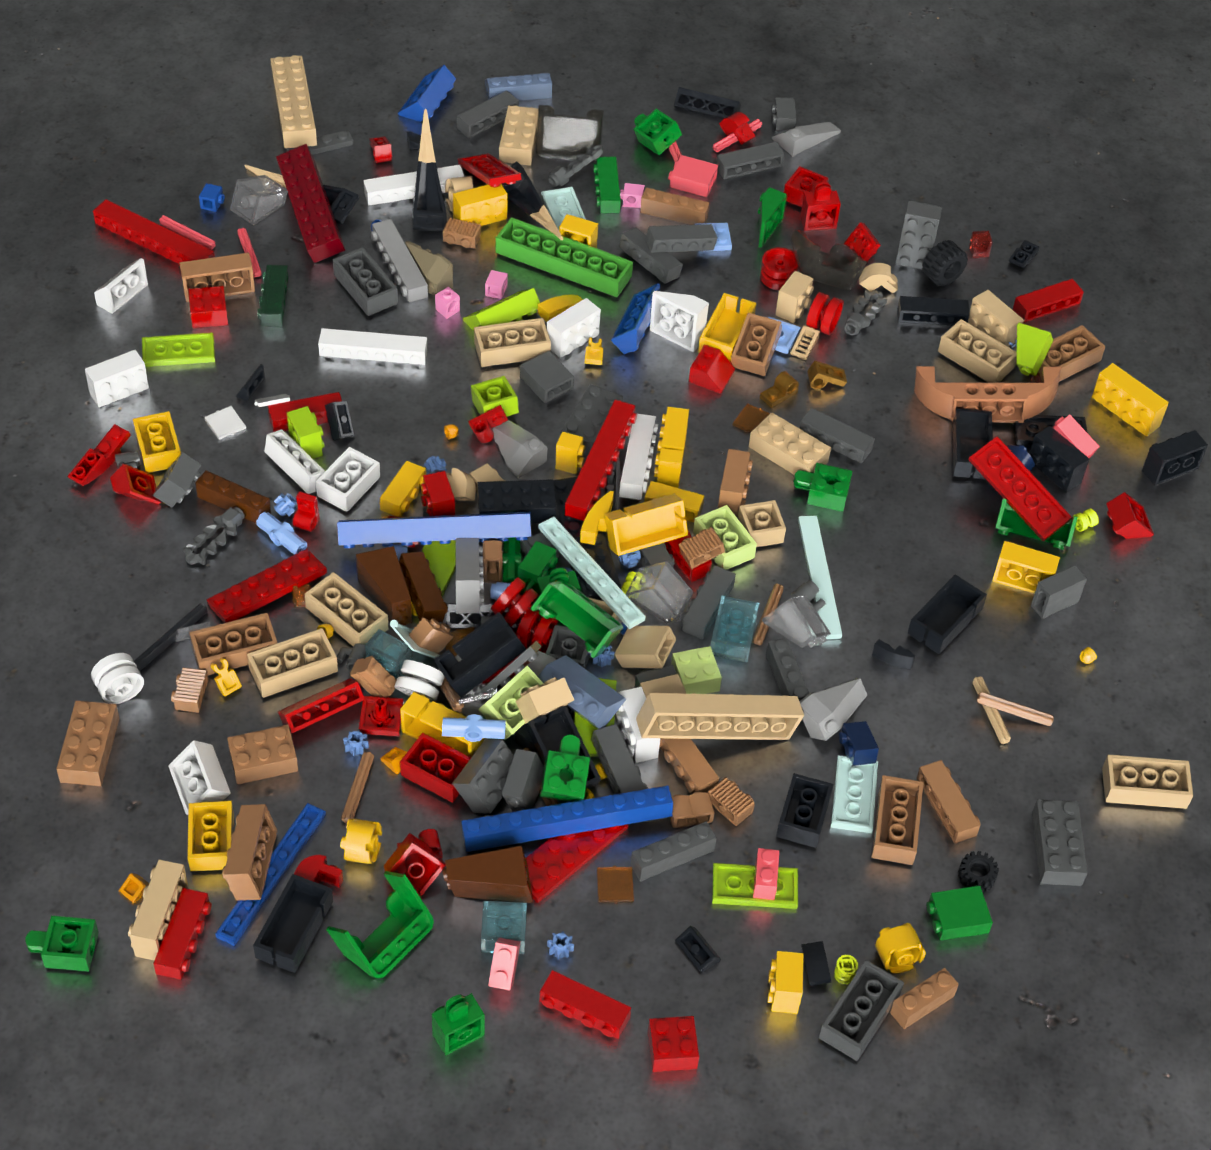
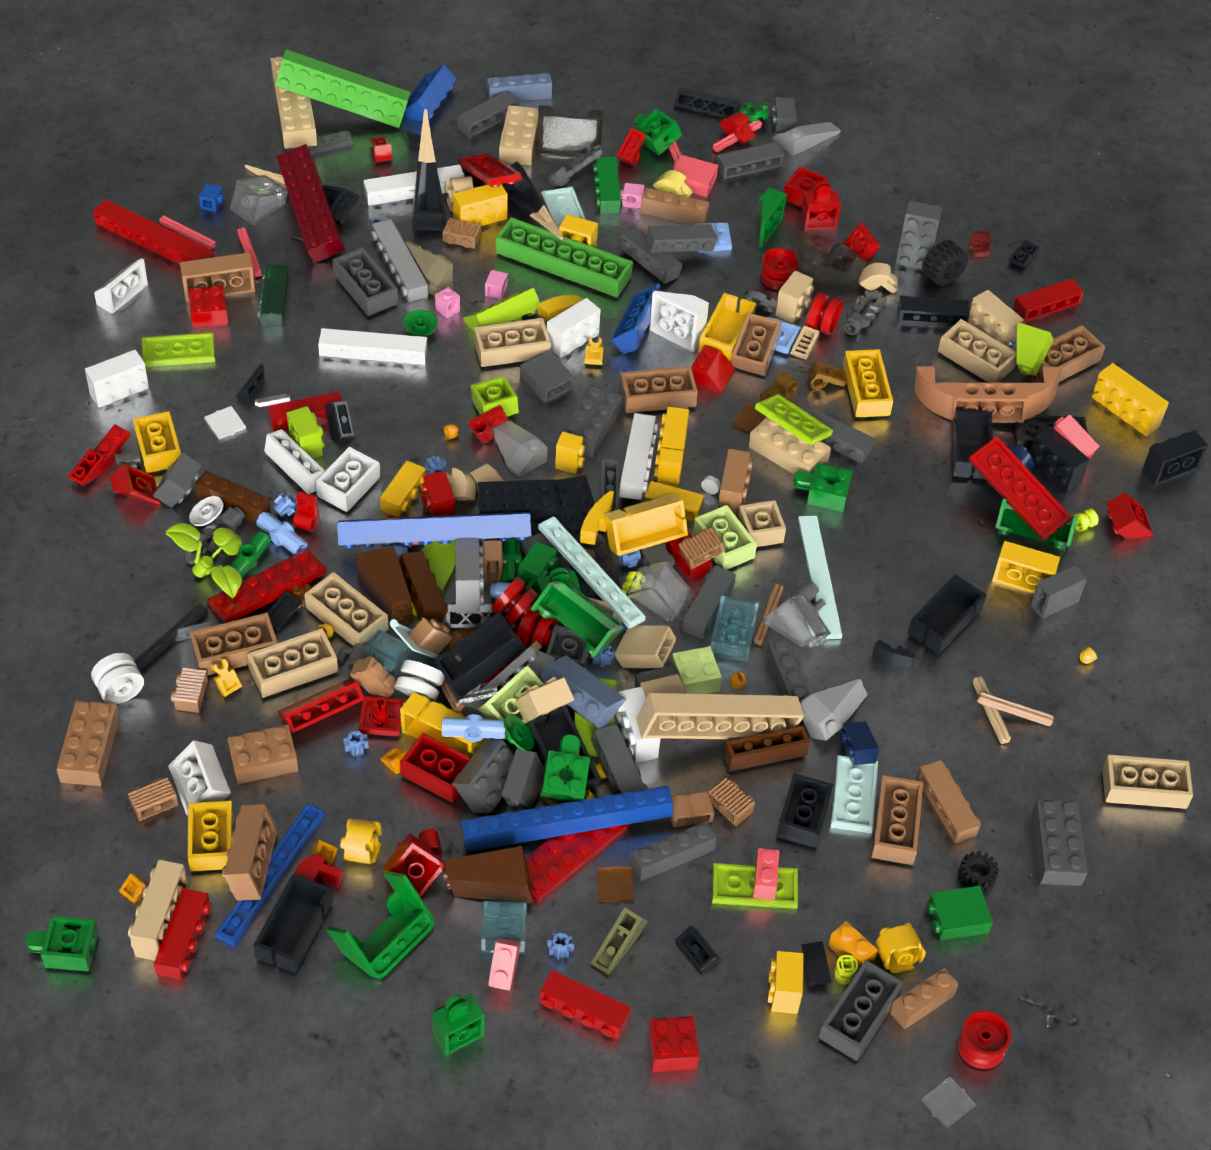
medium nougat axle [341,752,374,824] -> none
red brick [565,400,637,521] -> none
medium nougat brick [659,738,719,793] -> none
none -> medium nougat brick [128,777,178,822]
none -> lime plant [165,523,243,598]
none -> white dish [189,496,223,526]
none -> green piece [230,531,271,578]
none -> black tile [267,591,302,632]
none -> brick [275,49,410,128]
none -> light orange slope [310,840,338,865]
none -> green dish [403,310,438,336]
none -> green dish [504,714,534,751]
none -> olive slope [591,907,648,975]
none -> red plate [616,128,646,167]
none -> medium nougat brick [620,366,698,413]
none -> light yellow brick [653,170,693,197]
none -> white tile [701,476,721,495]
none -> reddish brown brick [724,726,810,772]
none -> light orange hinge [730,671,746,689]
none -> green plate [738,102,770,122]
none -> dark grey plate [743,290,777,314]
none -> lime tile [755,394,833,446]
none -> light orange brick [828,921,878,972]
none -> yellow brick [842,349,893,417]
none -> clear piece [921,1077,976,1129]
none -> red wheel [957,1010,1011,1069]

